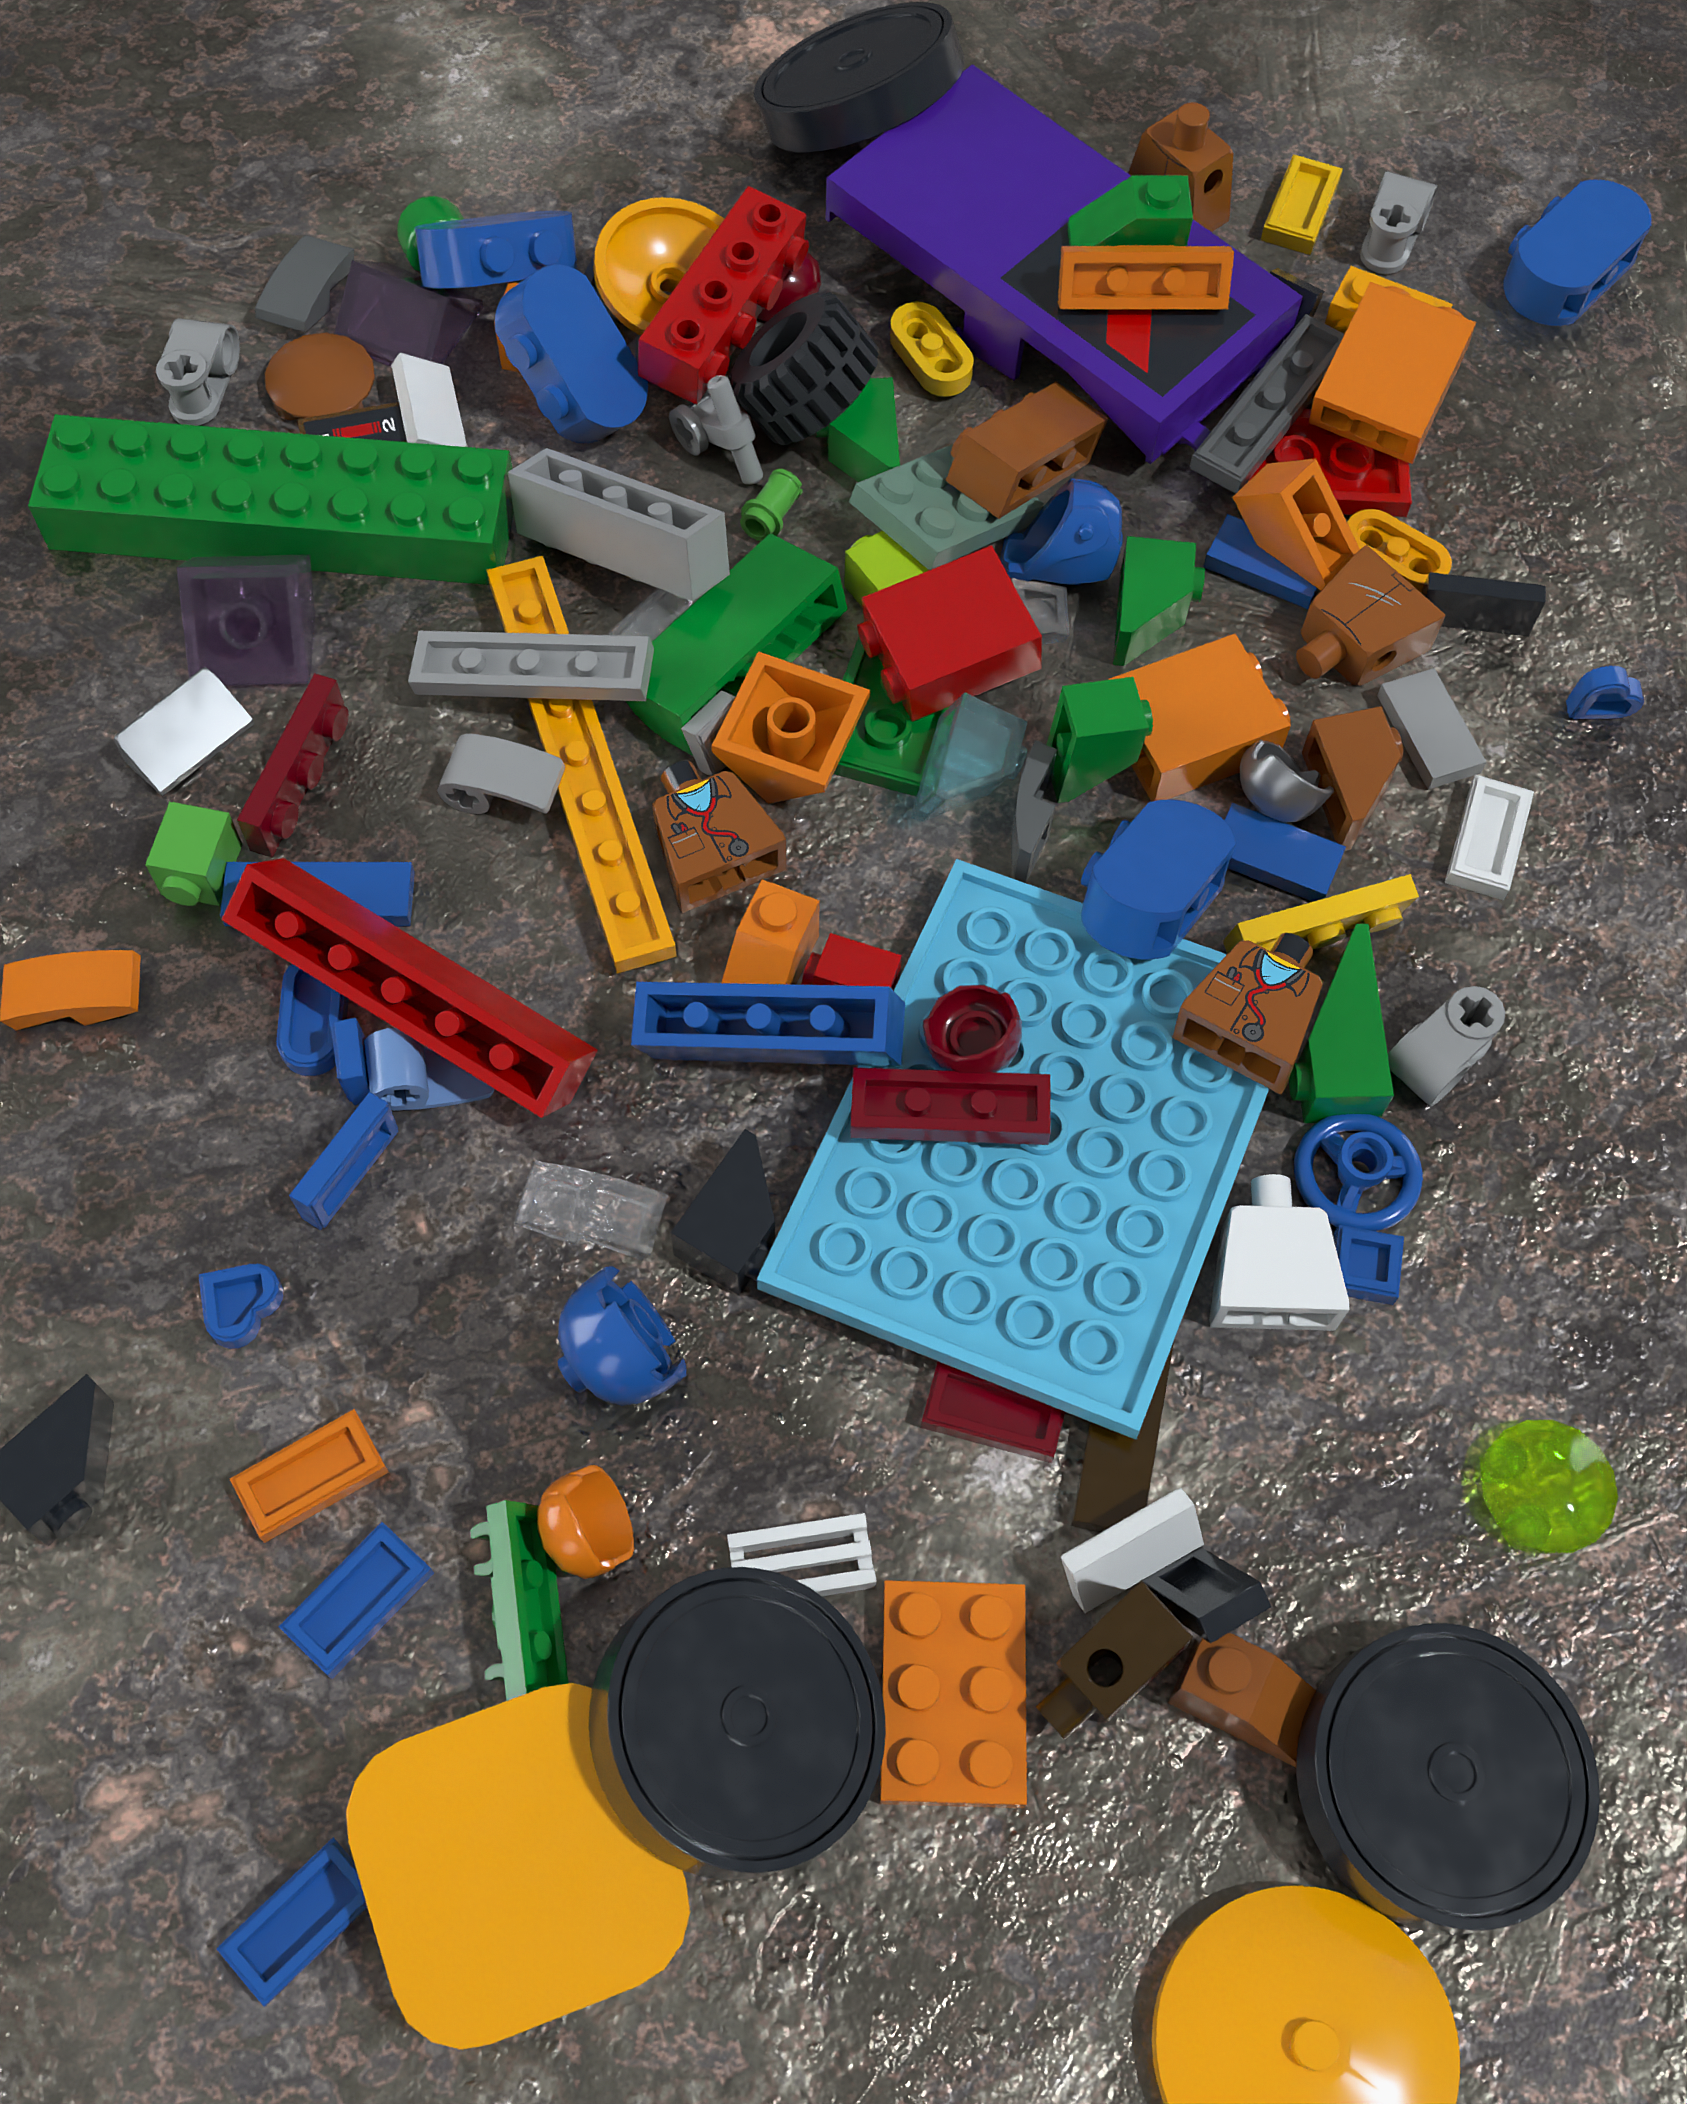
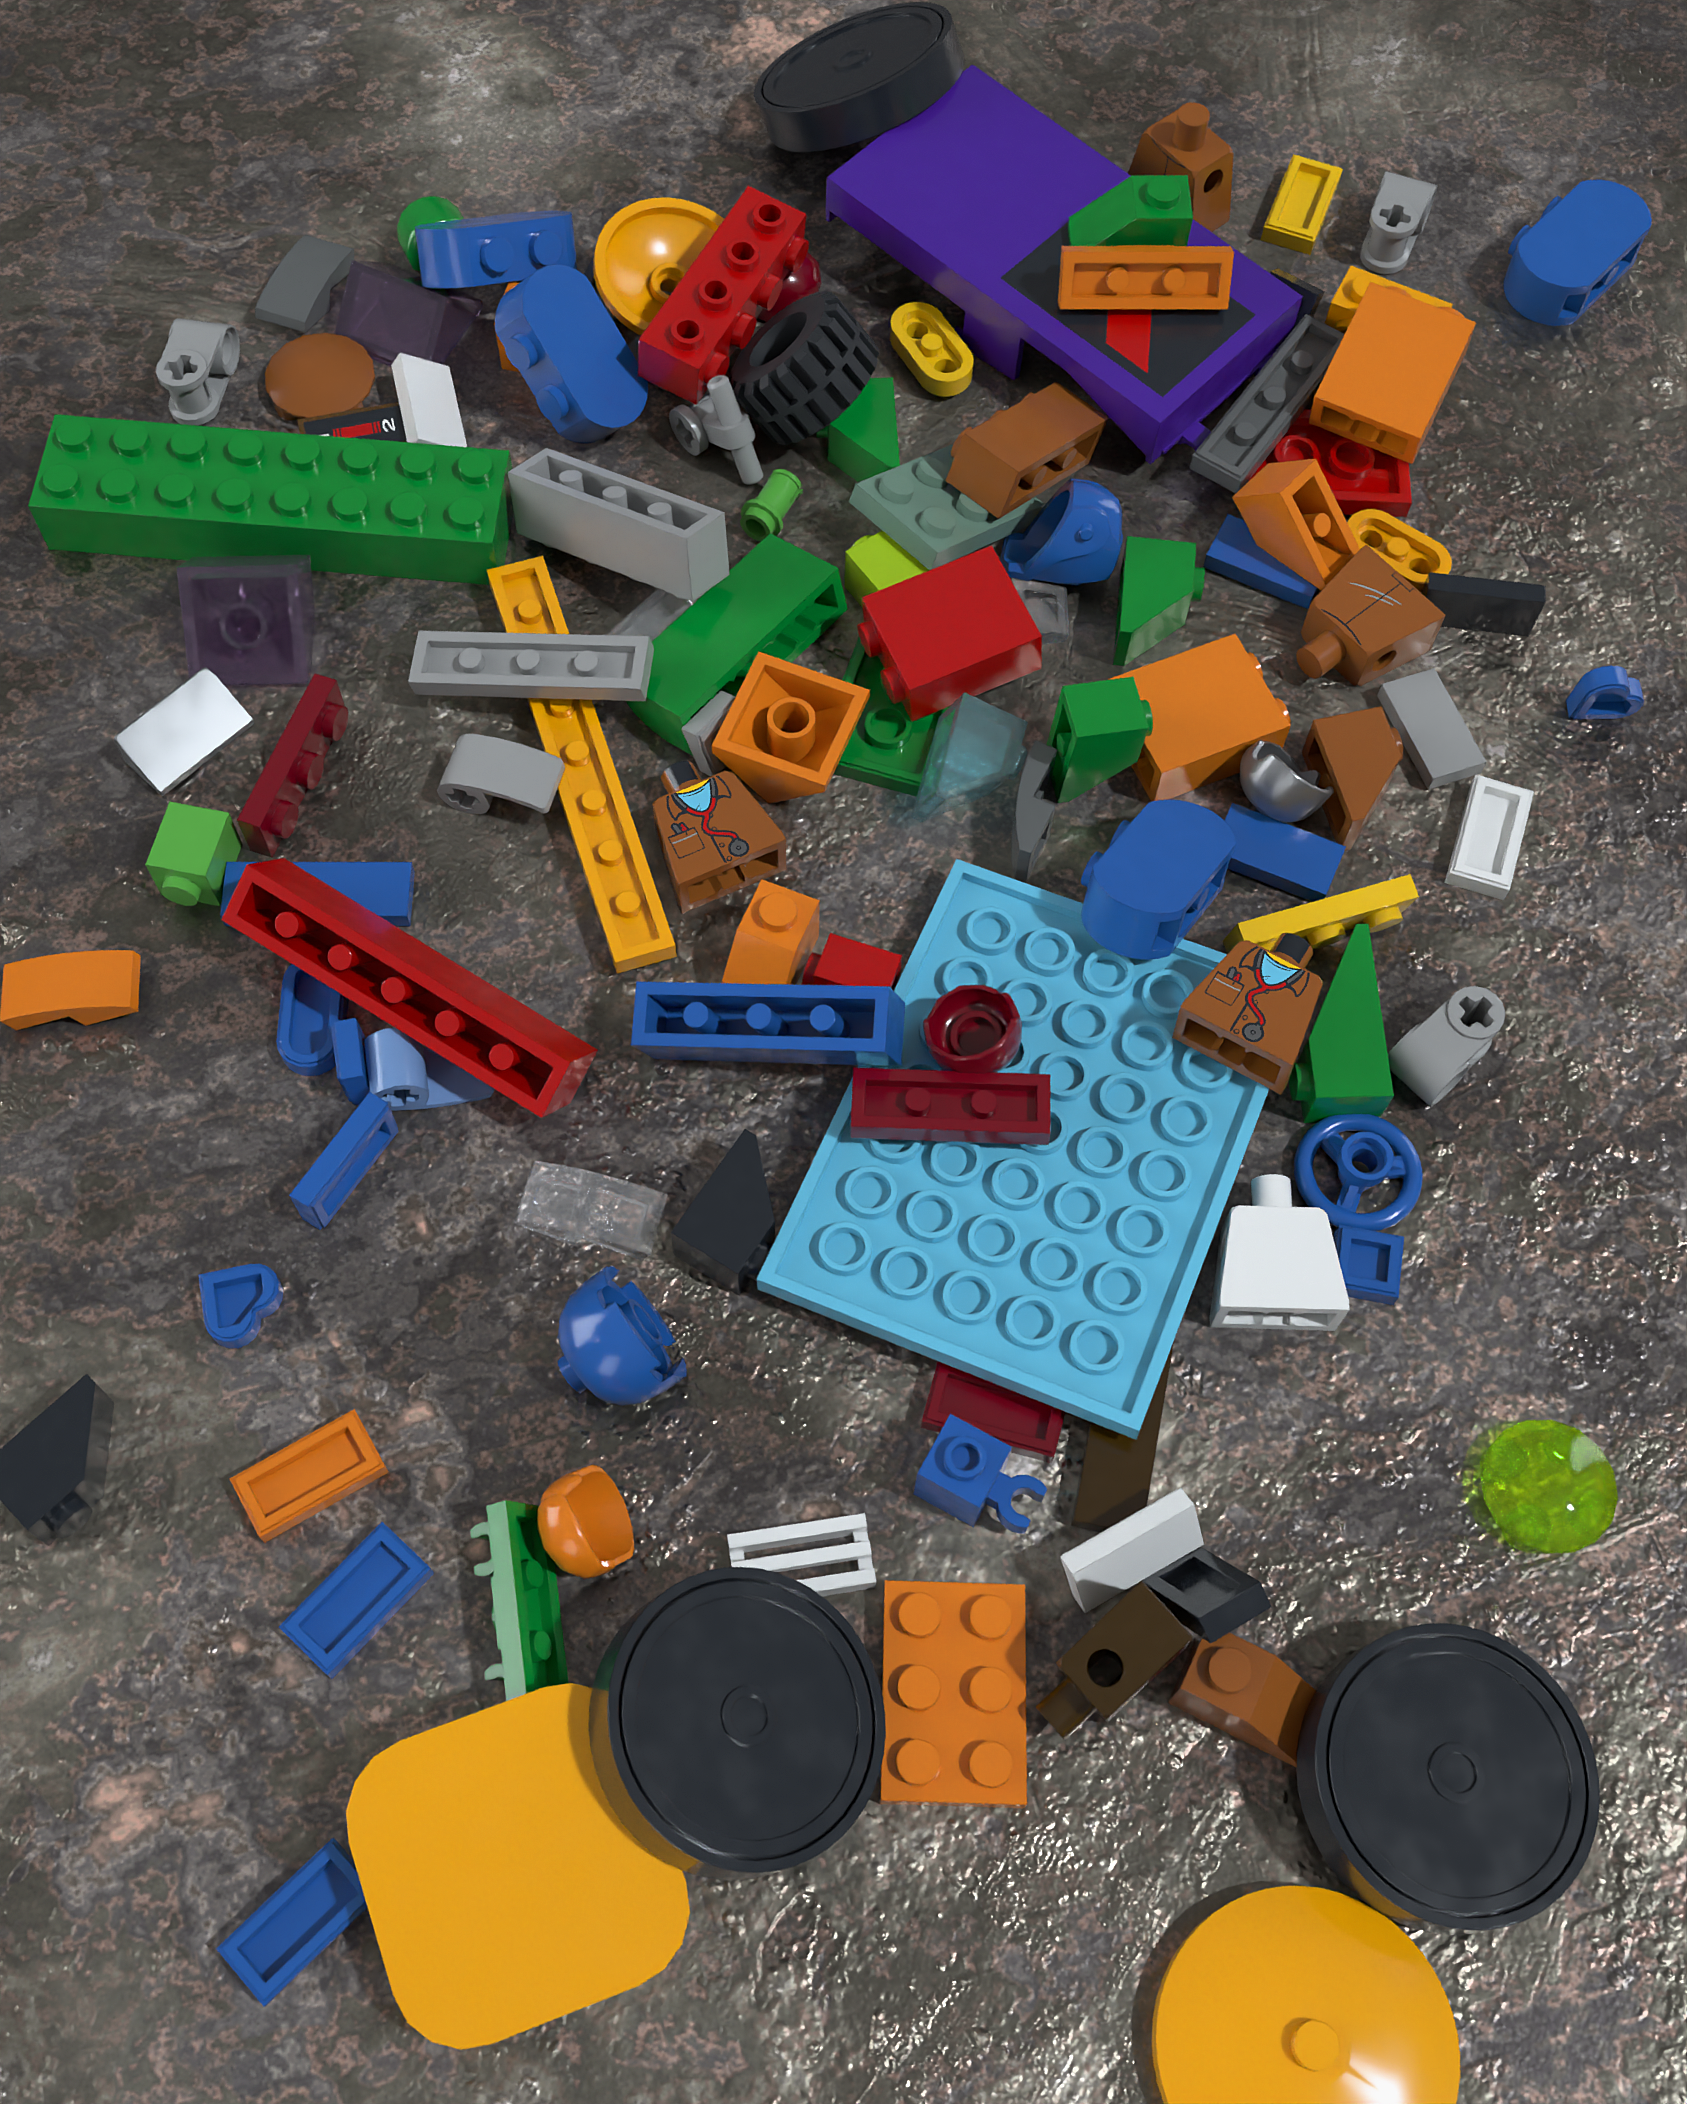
none -> blue brick [913,1414,1047,1534]

